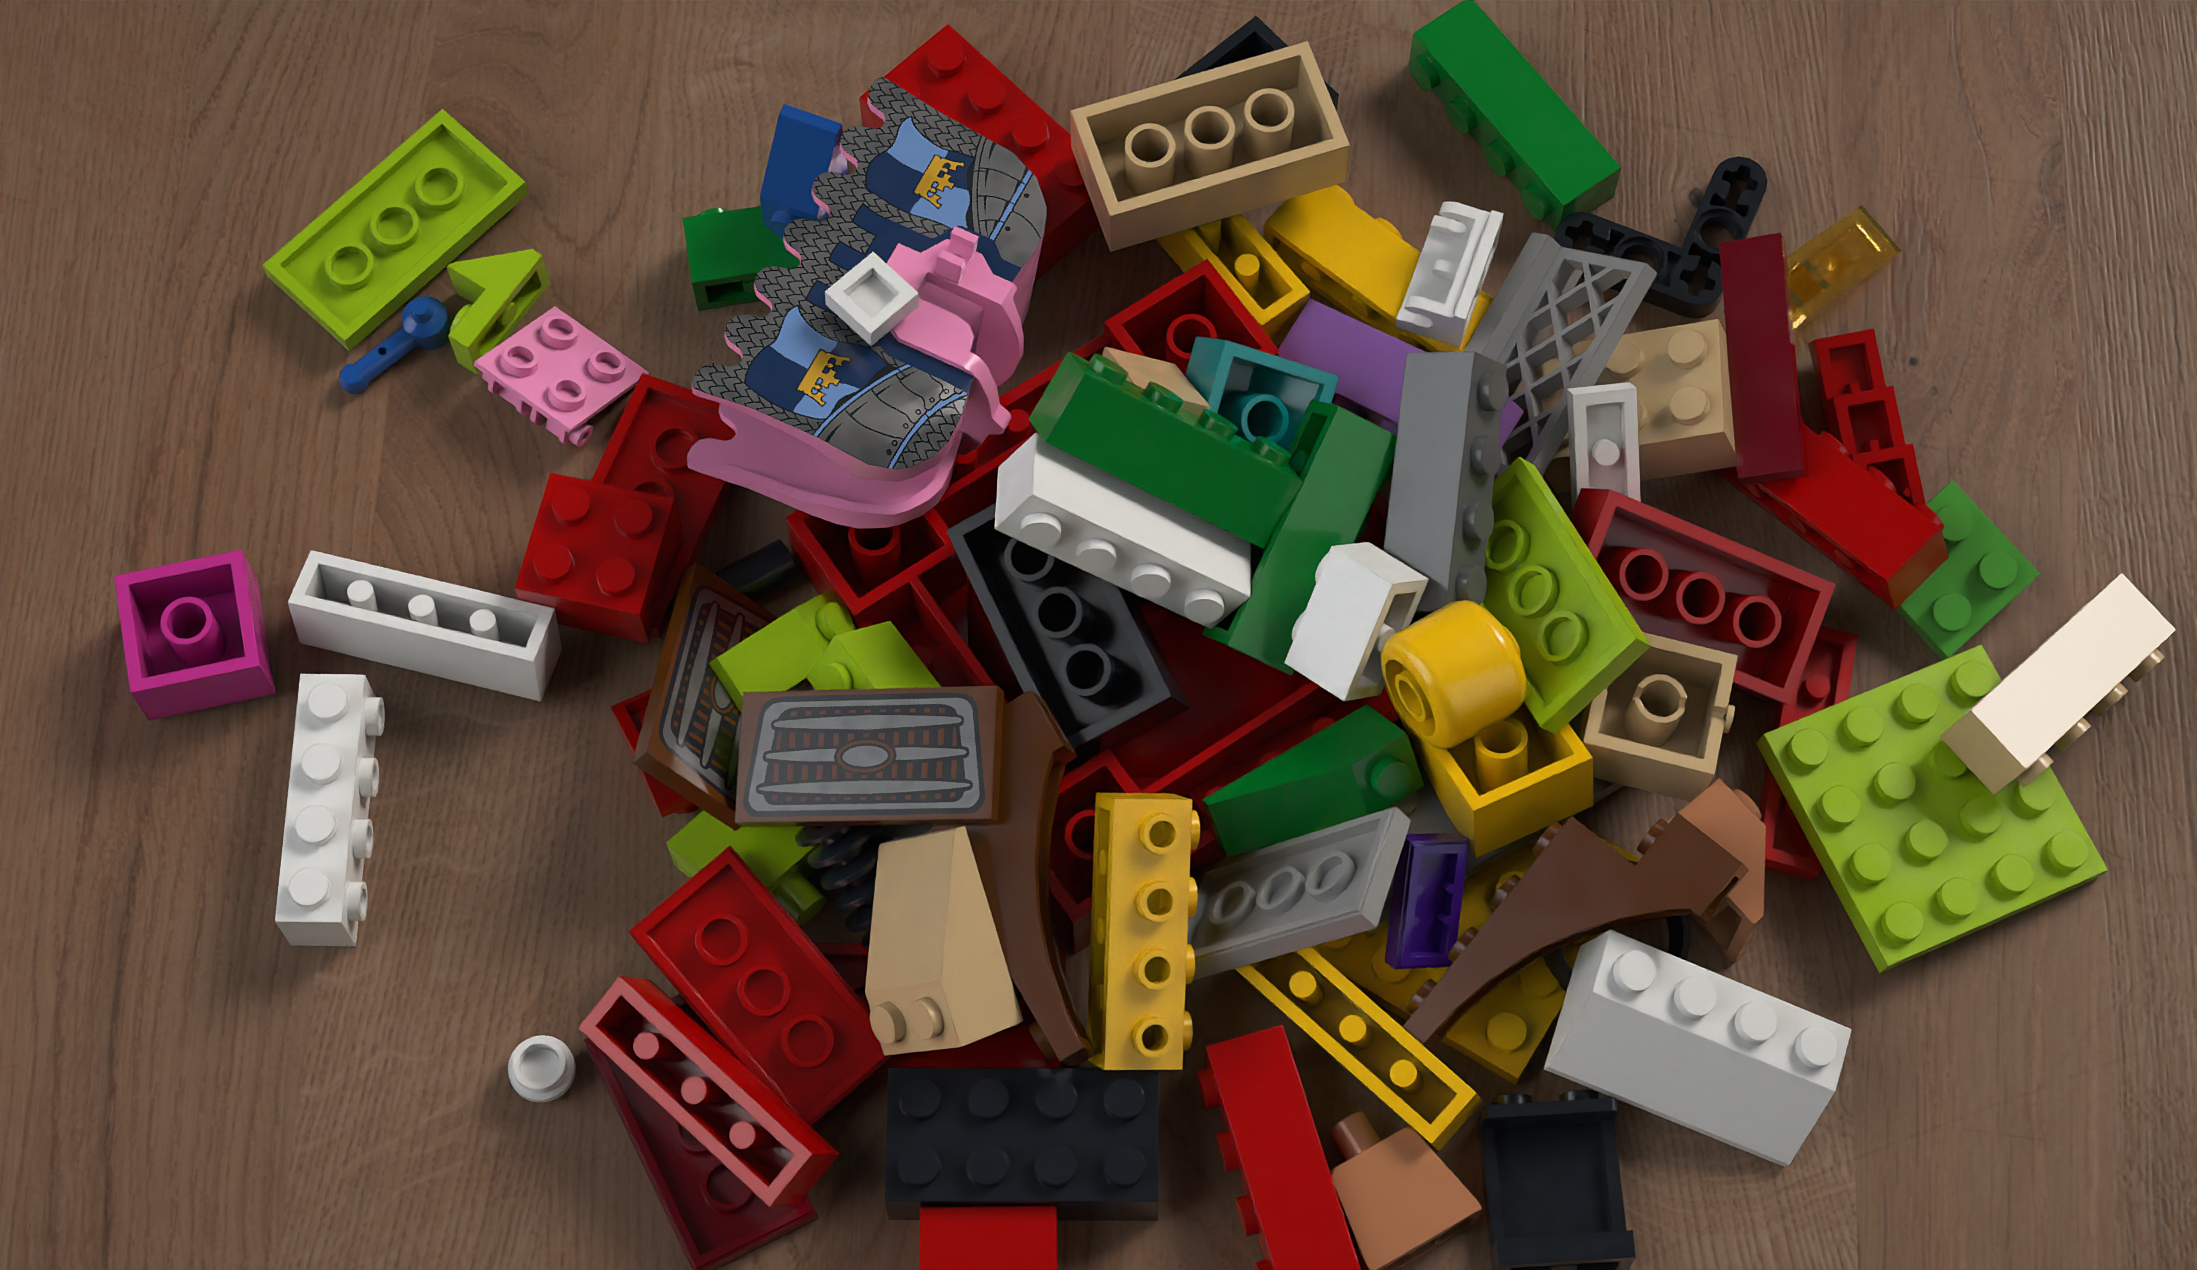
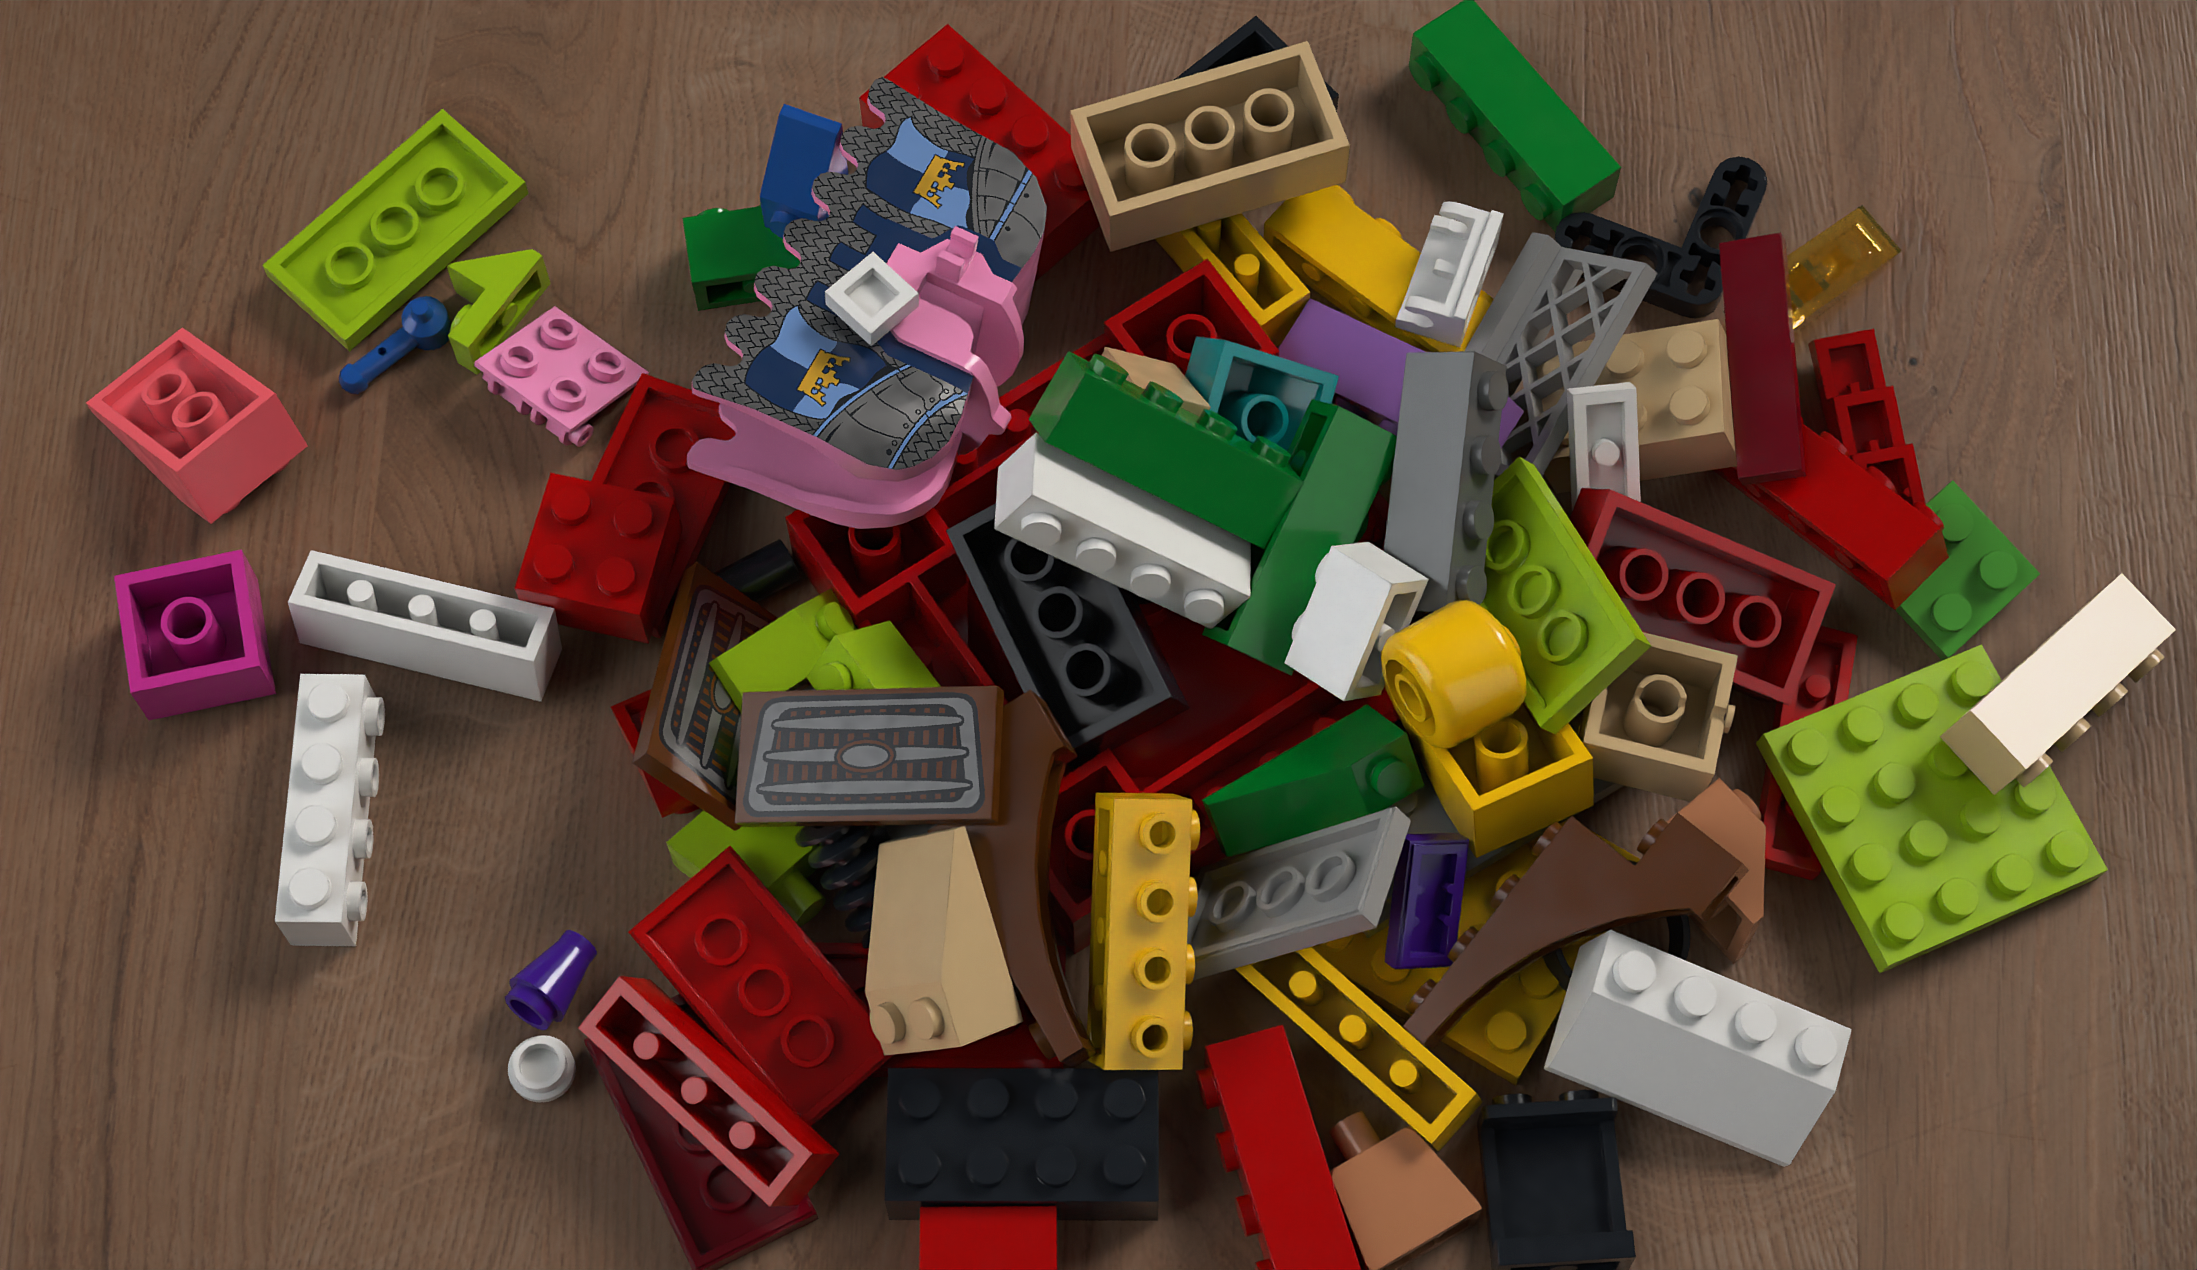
none -> coral slope [86,327,308,524]
none -> dark purple cone [505,930,597,1030]

